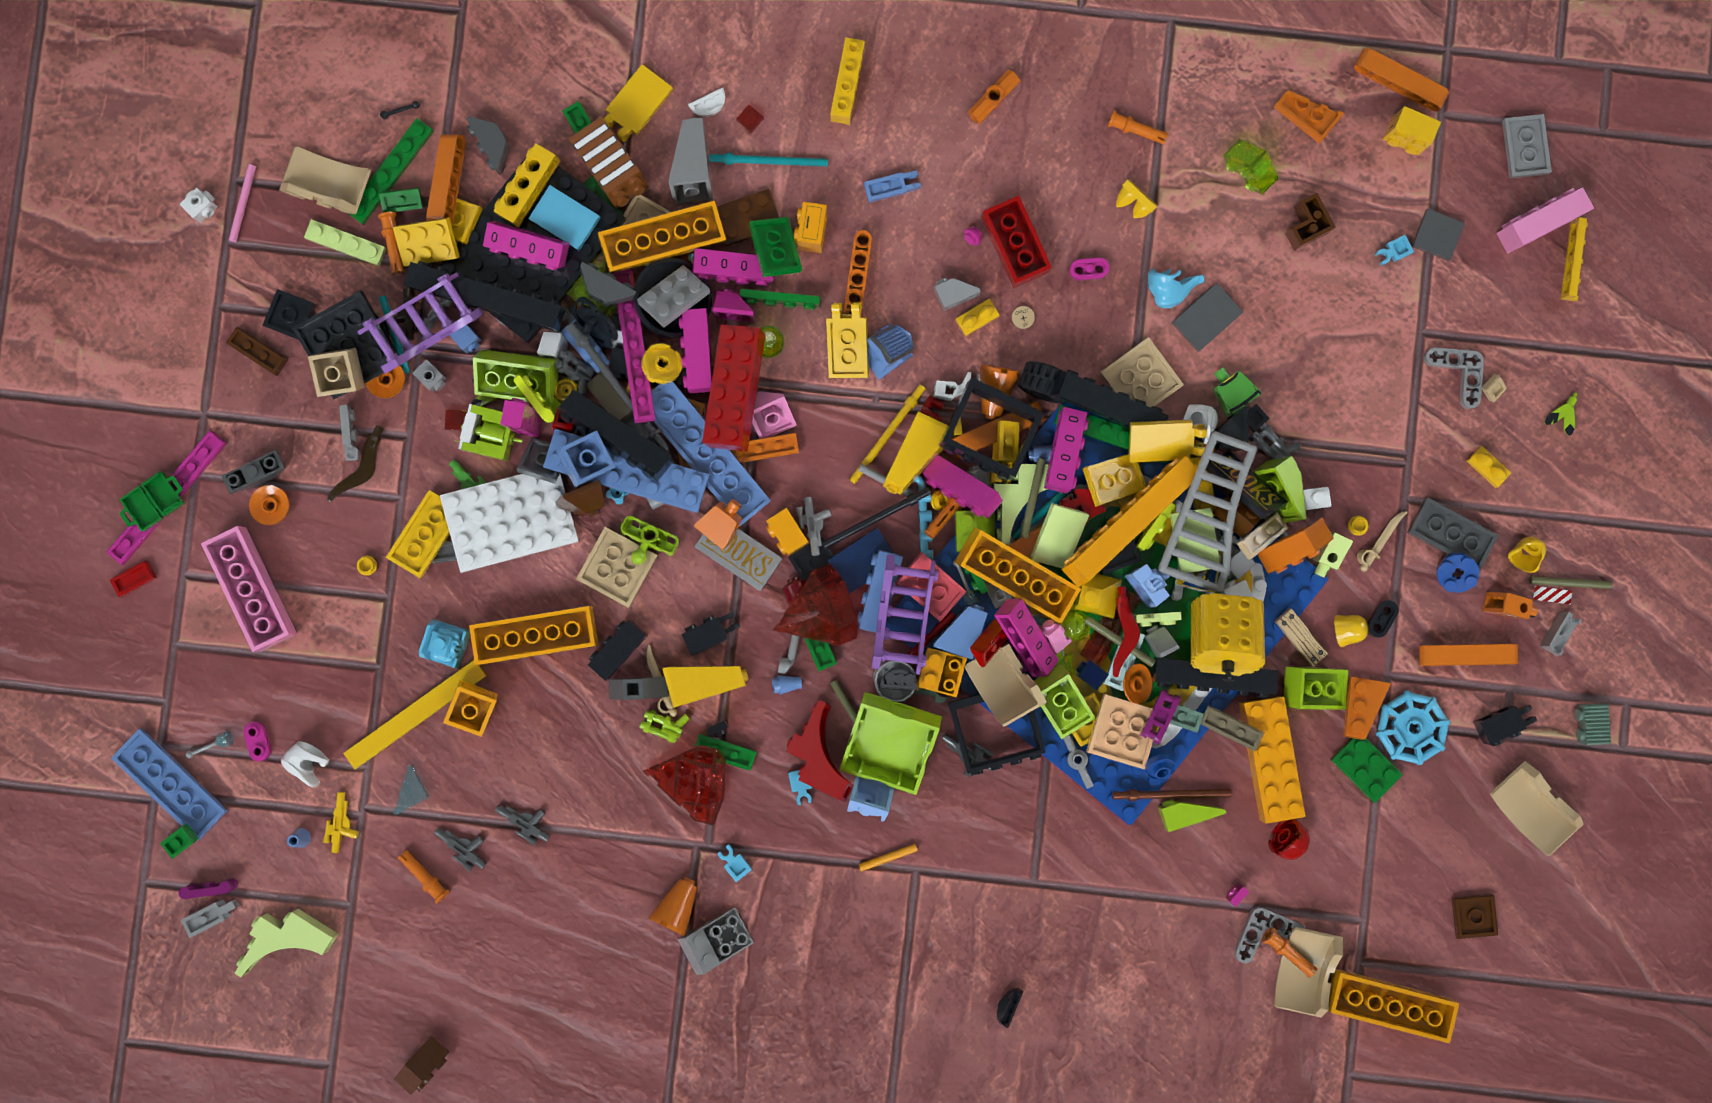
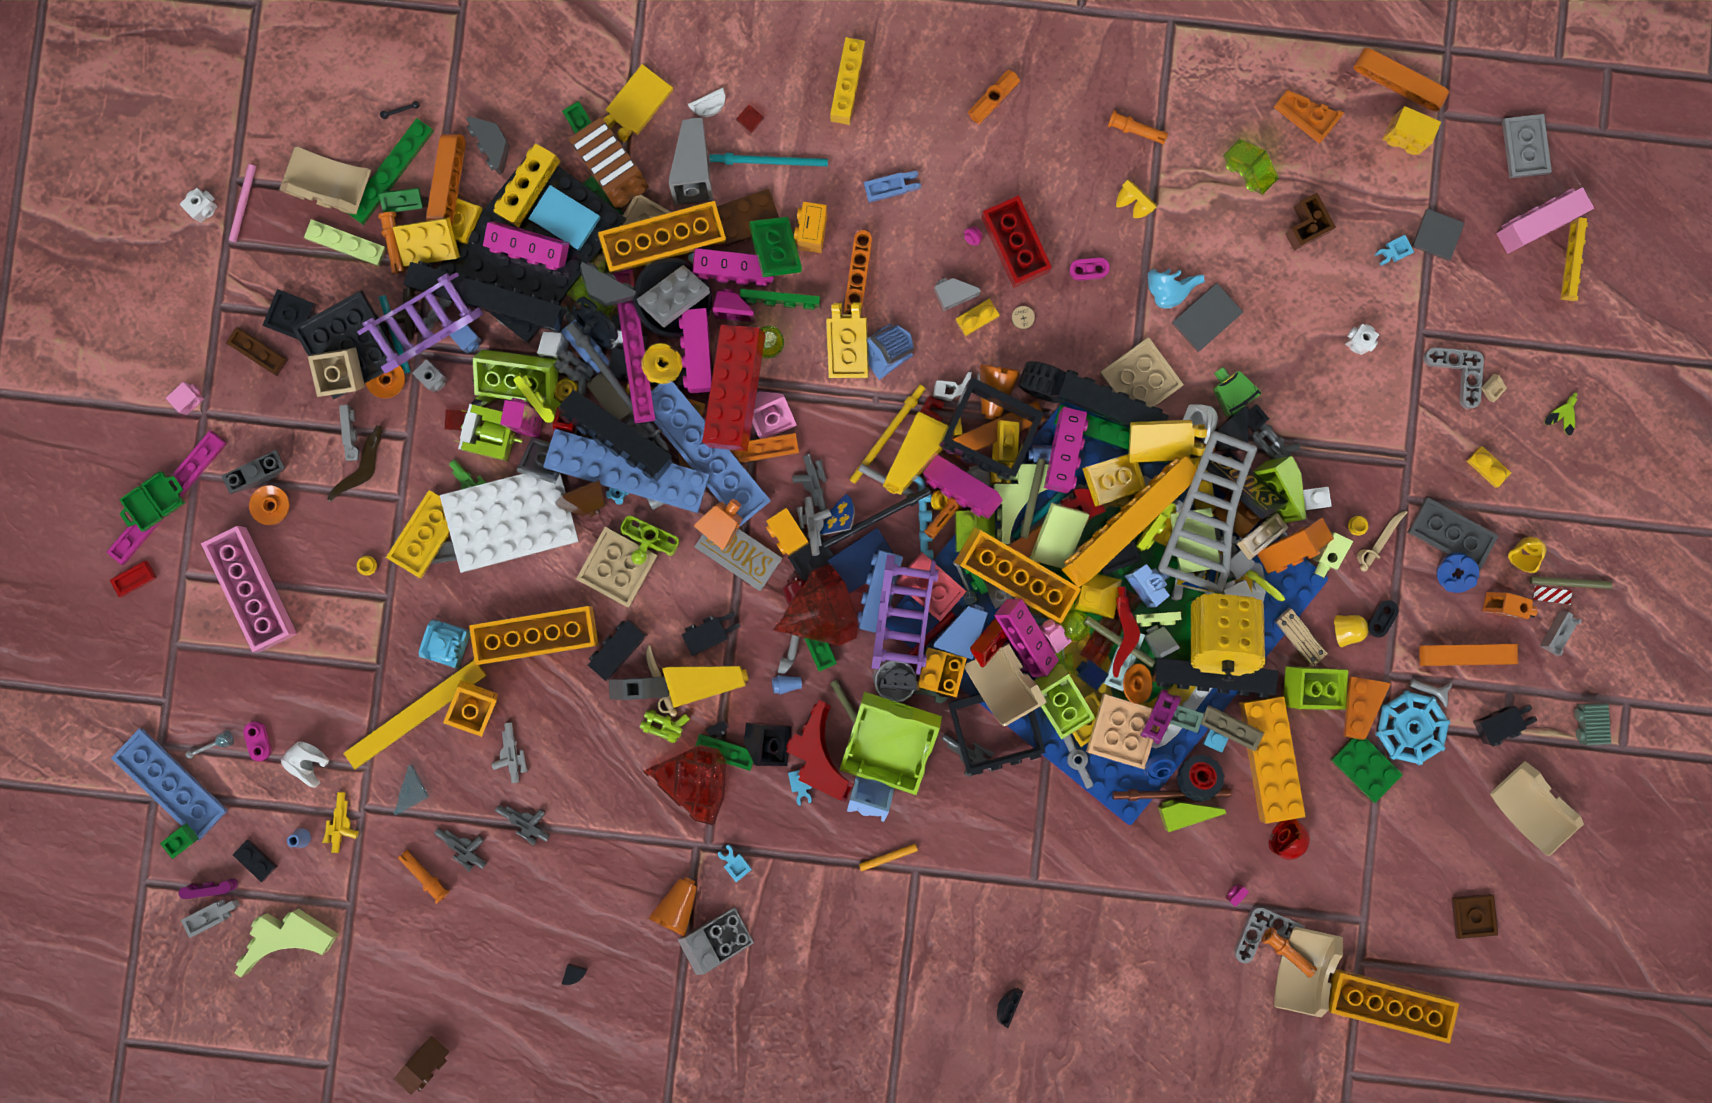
medium blue slope [556,431,615,487] -> none
none -> bright pink brick [166,382,204,415]
none -> black plate [233,839,278,882]
none -> light grey piece [491,722,528,783]
none -> black tile [562,963,588,985]
none -> black slope [744,722,791,766]
none -> dark grey piece [792,454,827,512]
none -> blue shield [820,494,855,536]
none -> black wheel [1177,755,1225,802]
none -> medium azure plate [1202,729,1229,753]
none -> neon yellow piece [1246,569,1285,601]
none -> white brick [1345,324,1379,355]
none -> light grey piece [1409,679,1452,708]

